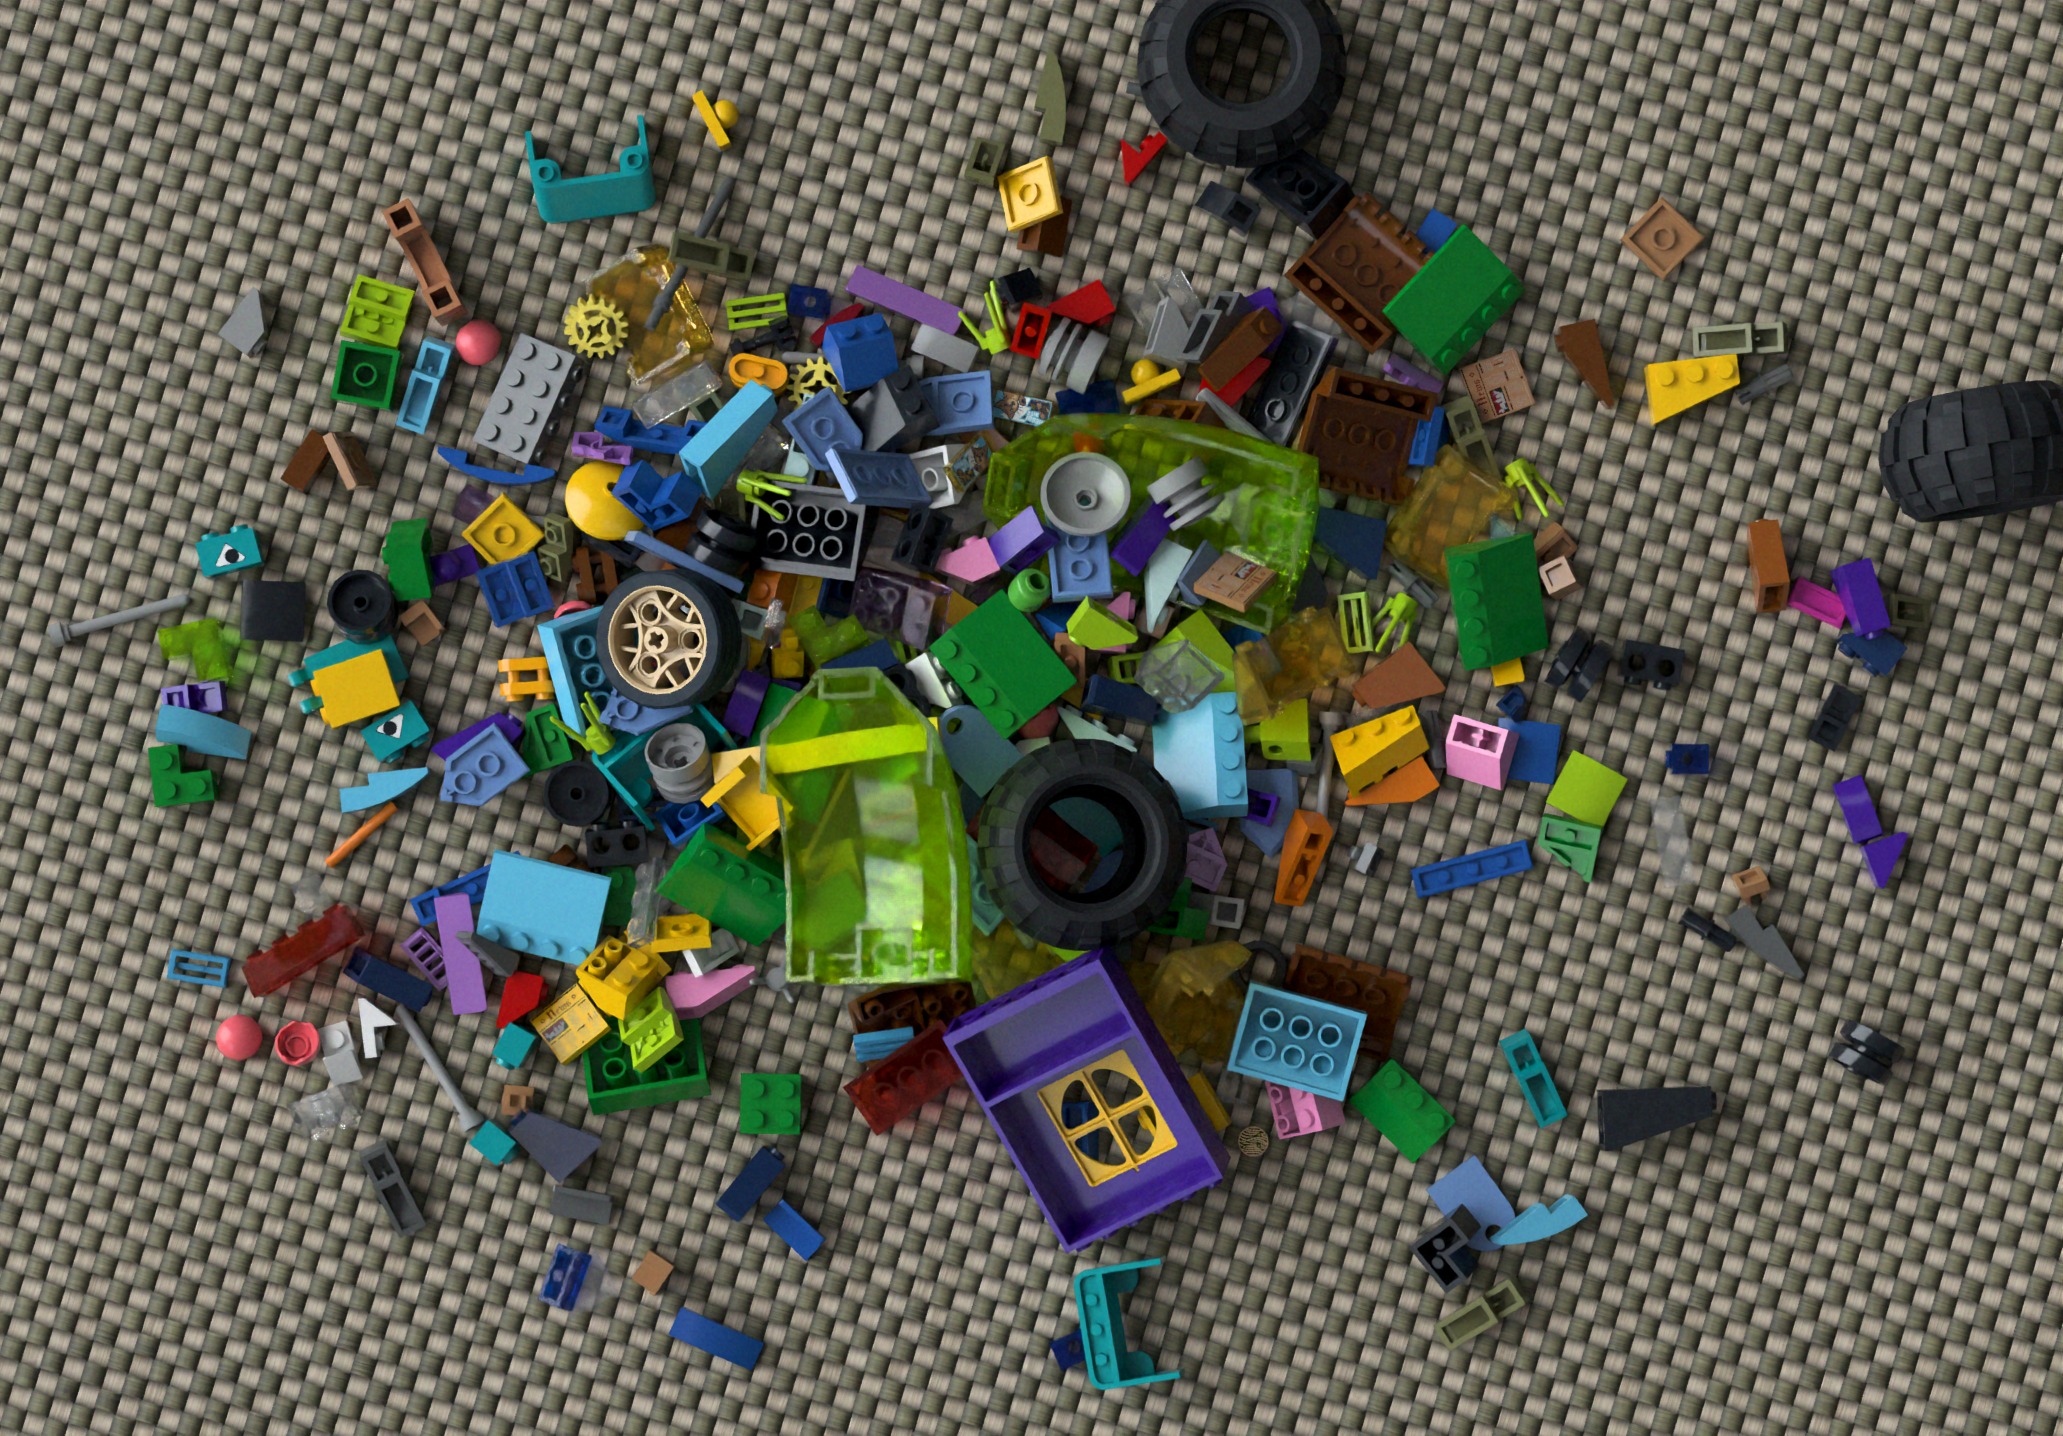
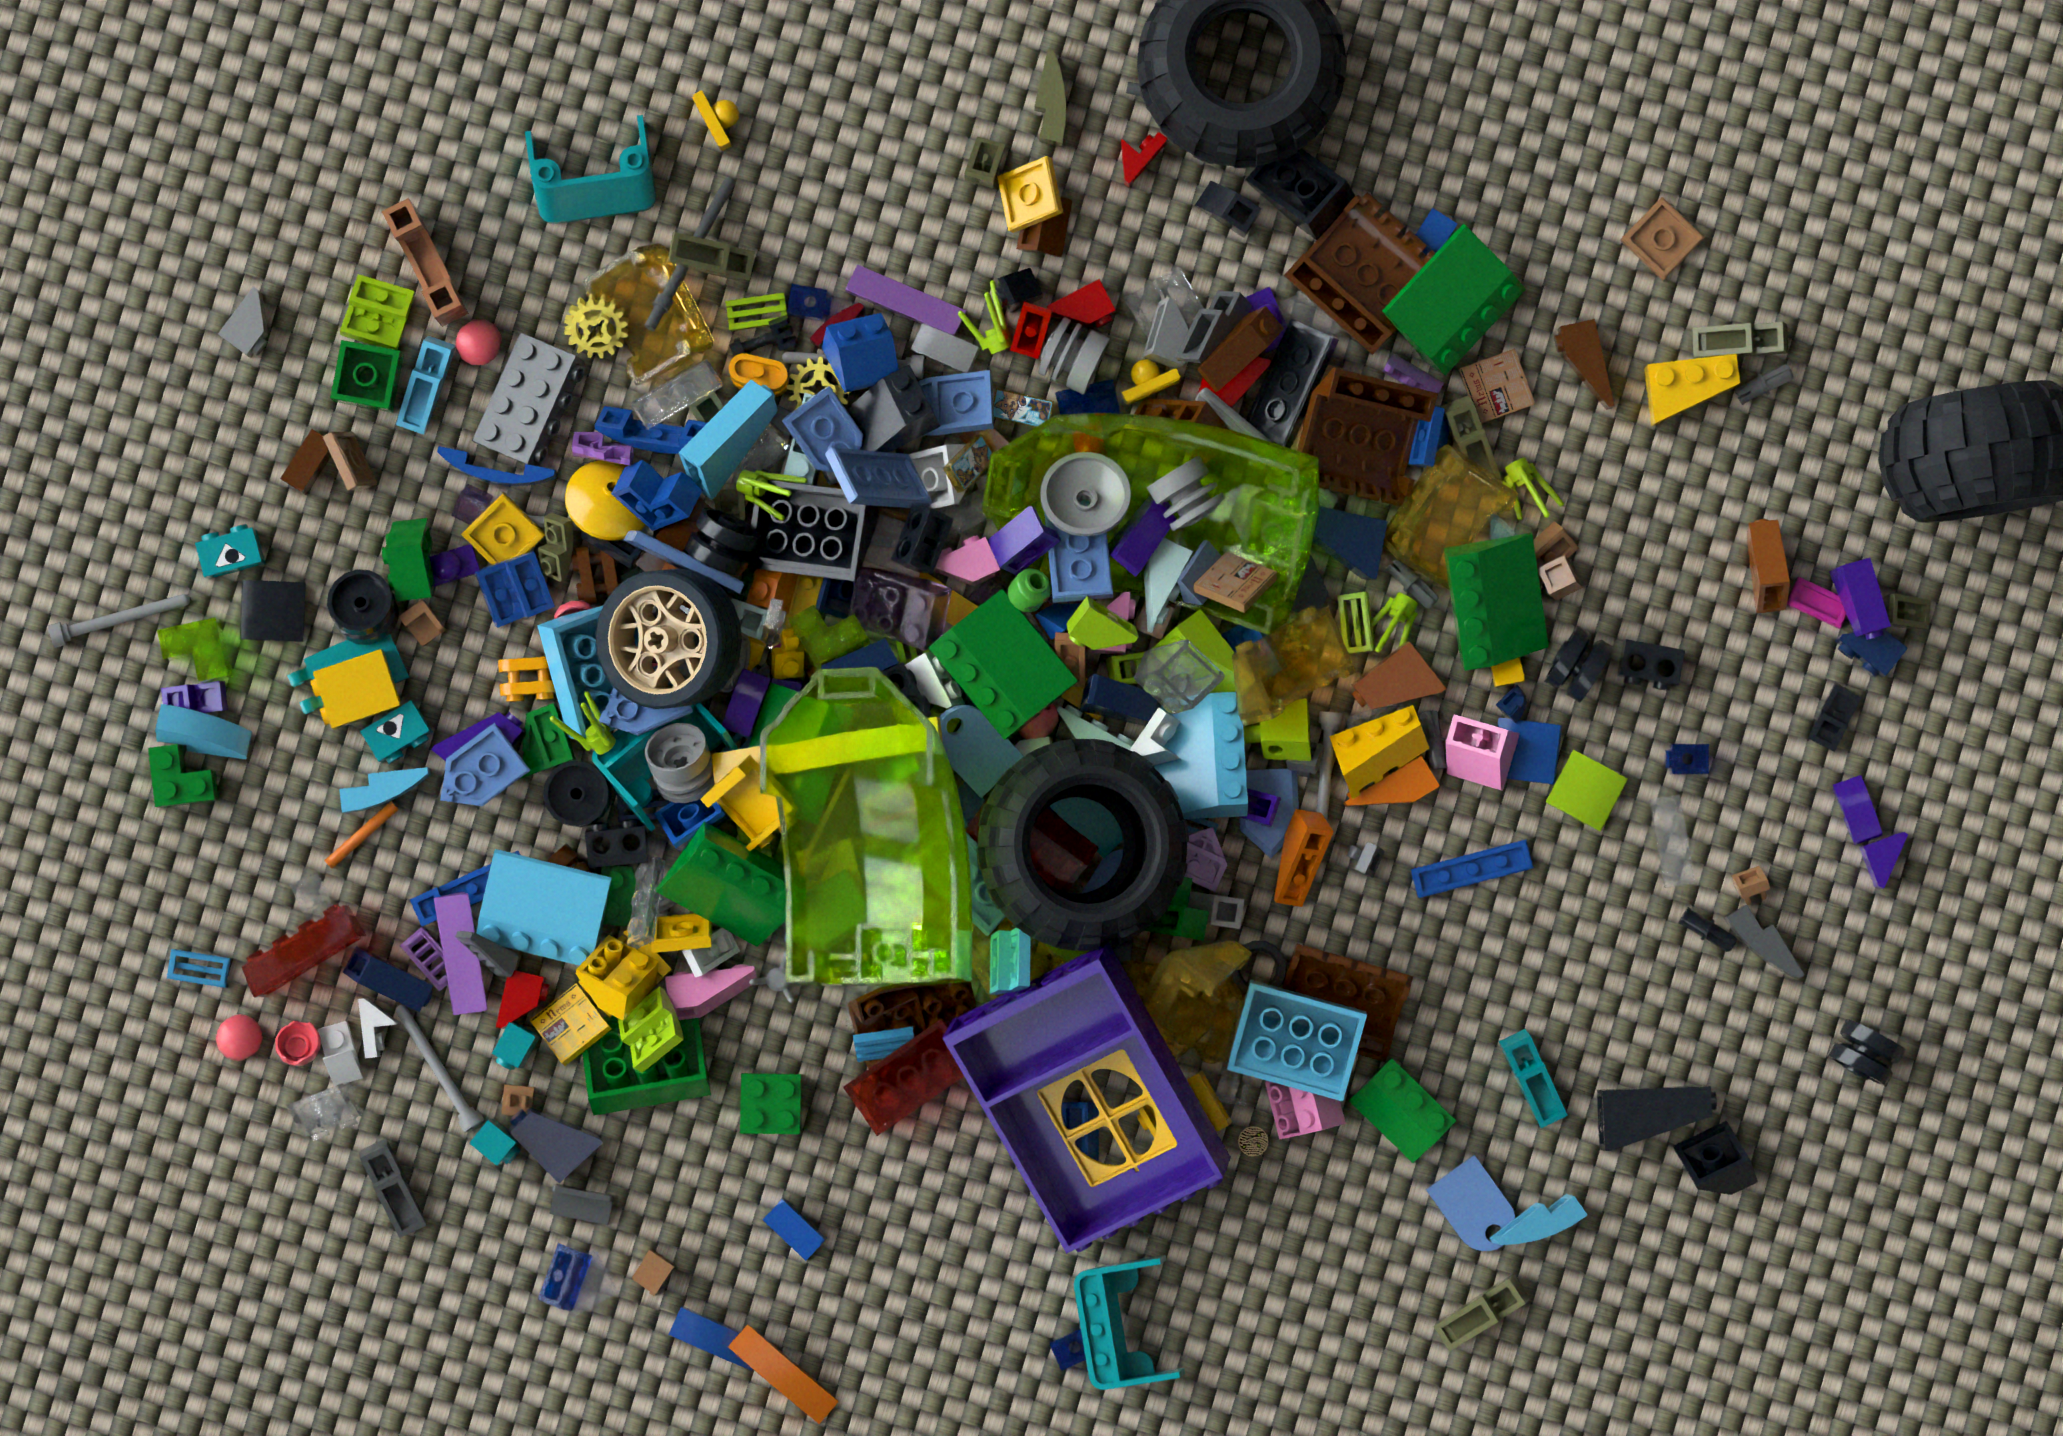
dark blue slope [715,1145,787,1223] -> none
black brick [1409,1203,1481,1294] -> none
green wing [1537,813,1603,883] -> none
none -> orange slope [728,1324,839,1424]
none -> slope [990,928,1031,995]
none -> white slope [1130,708,1180,766]
none -> black slope [1673,1120,1758,1195]

